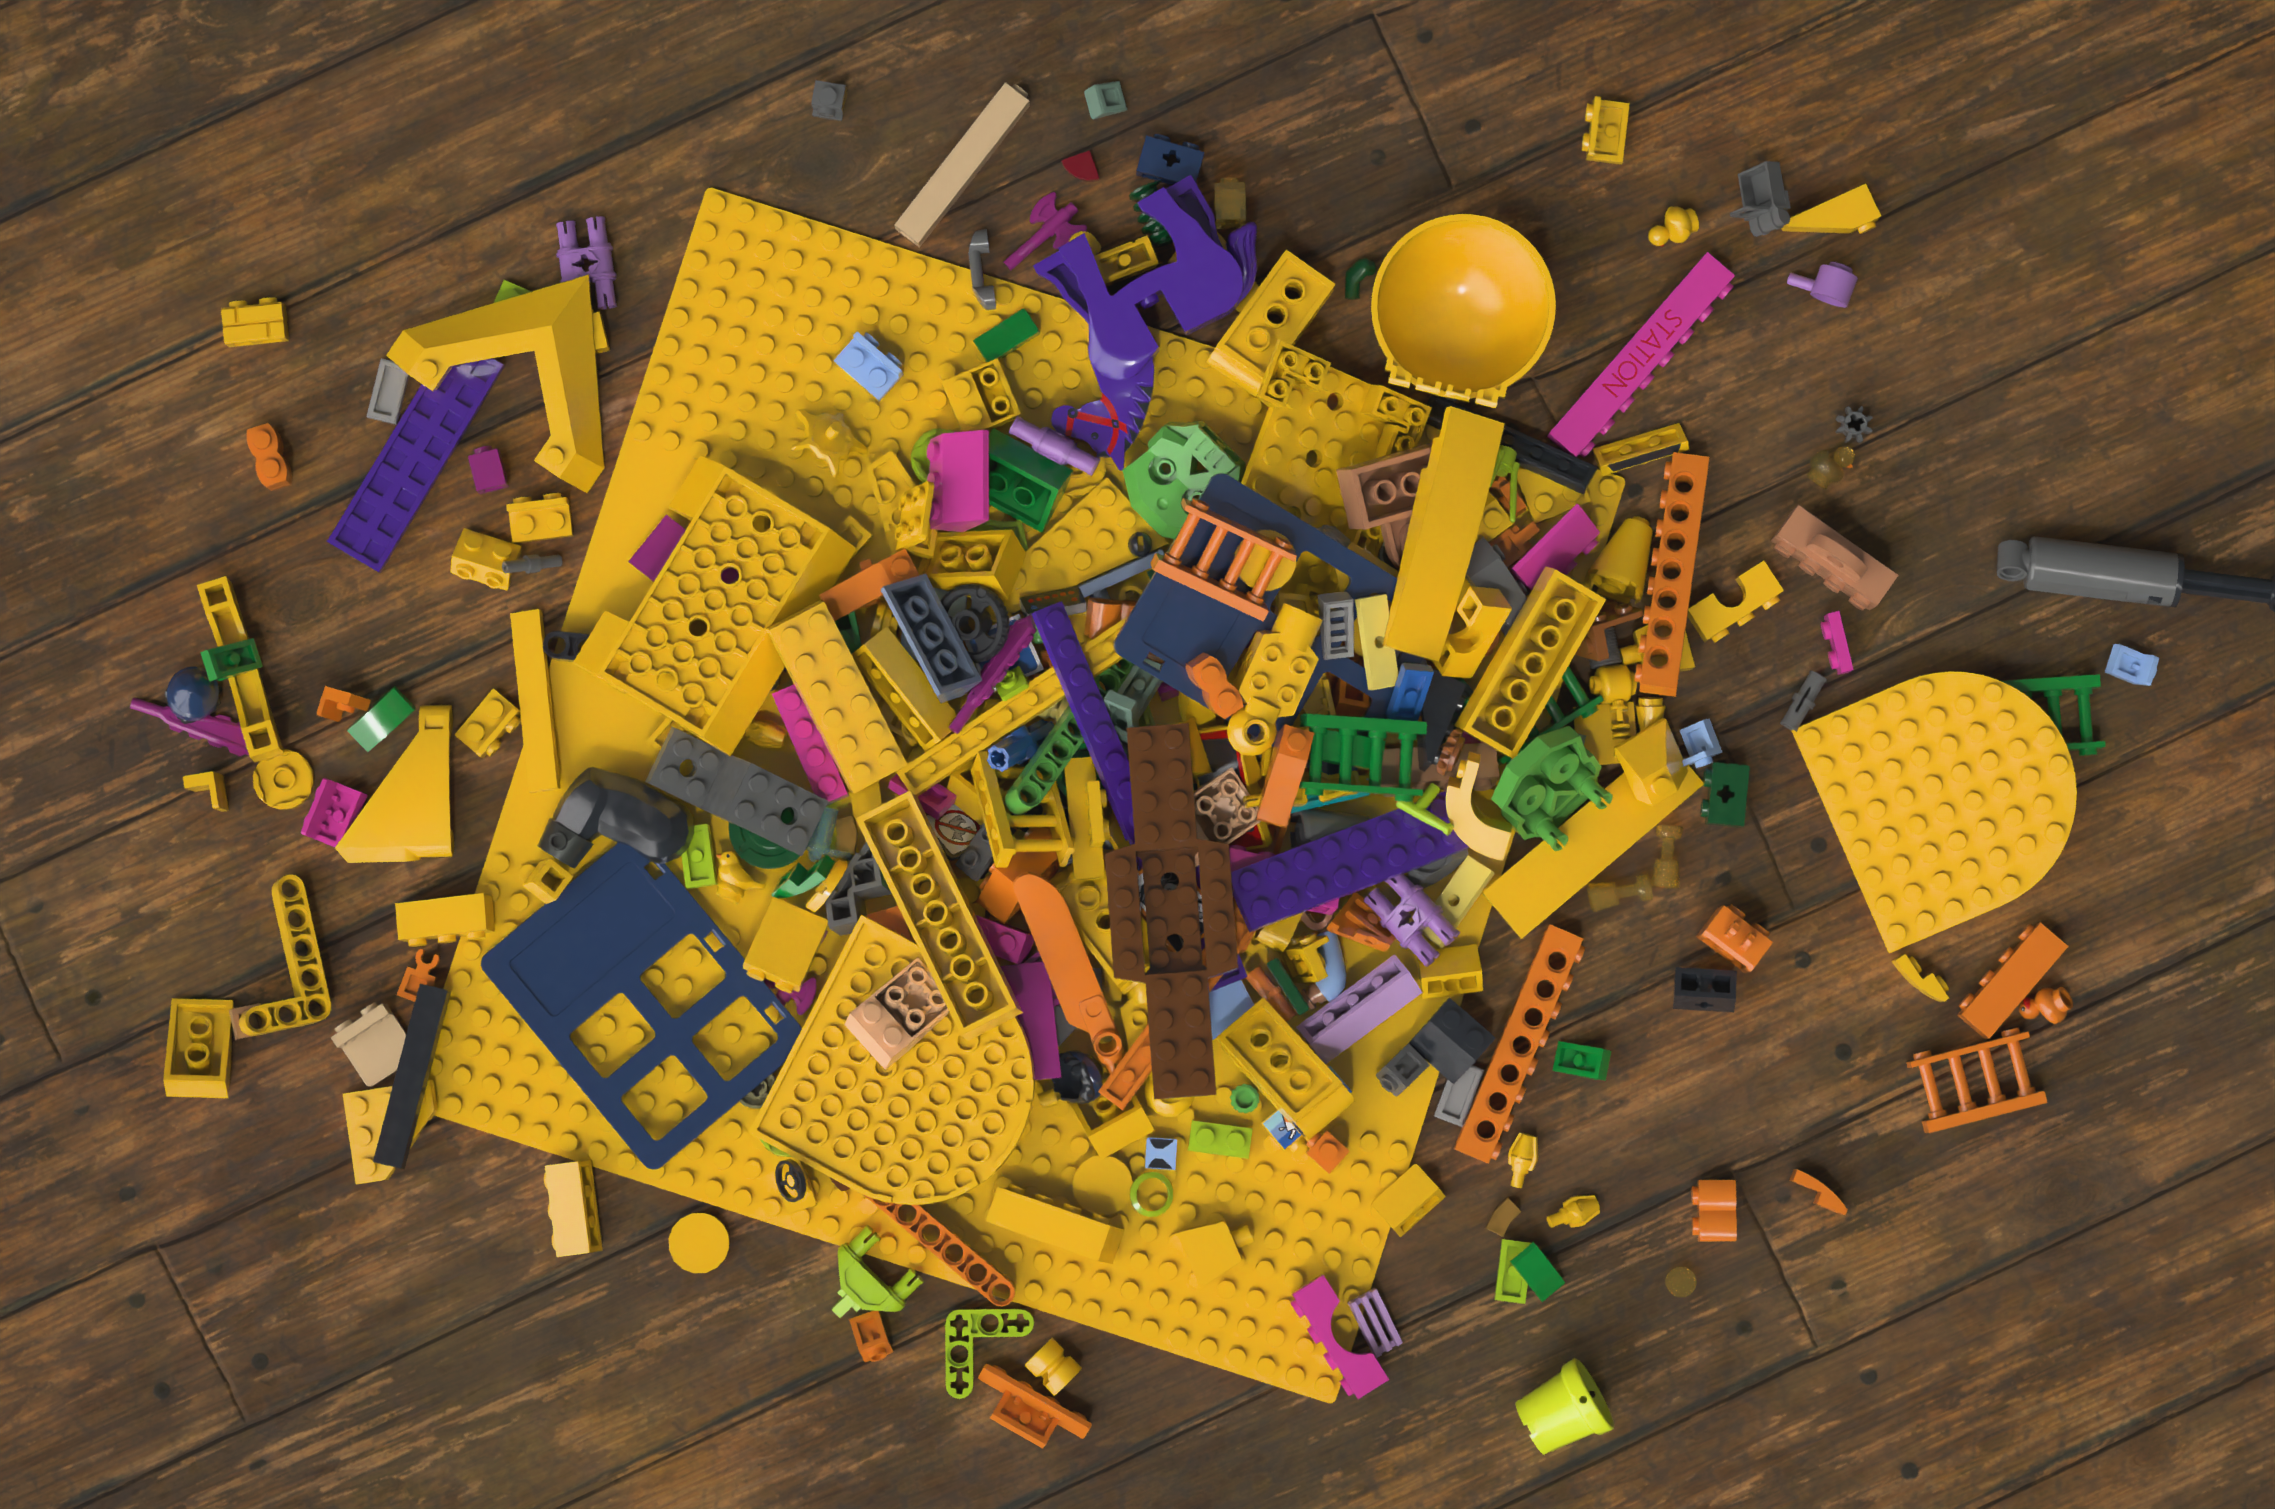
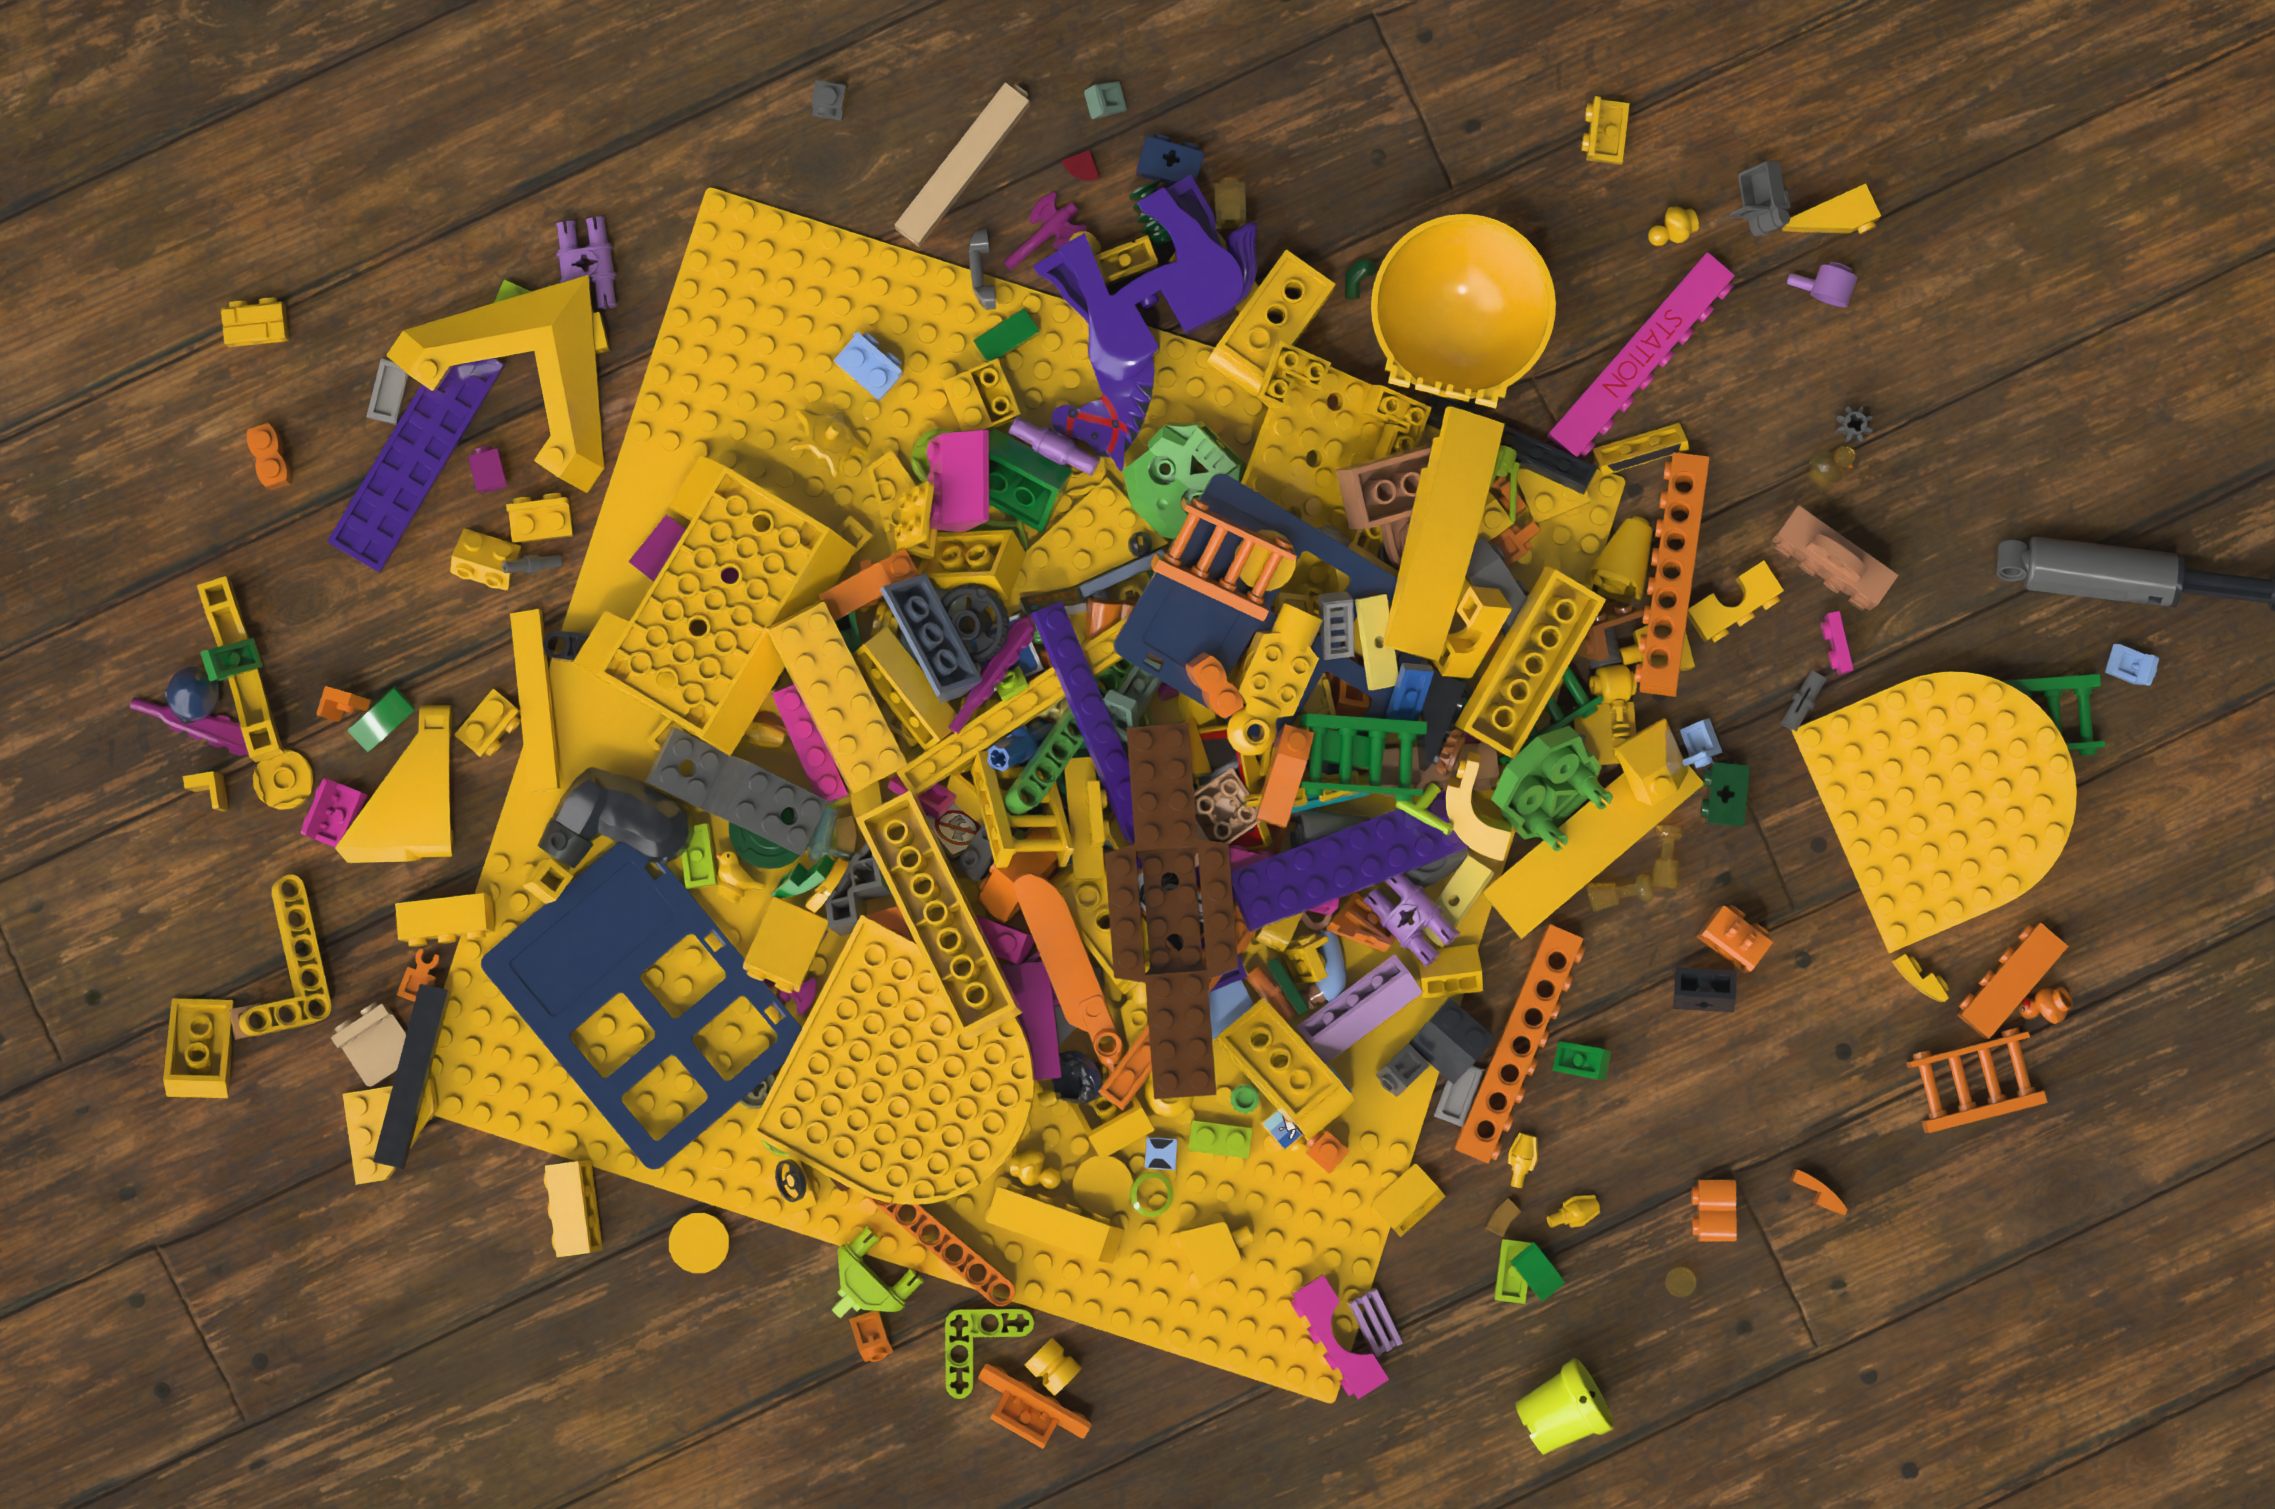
light nougat slope [844,958,949,1070] -> none
dark pink slope [1510,504,1600,595] -> none
yellow cone [1635,697,1666,731] -> none
none -> yellow animal [1010,1148,1061,1191]

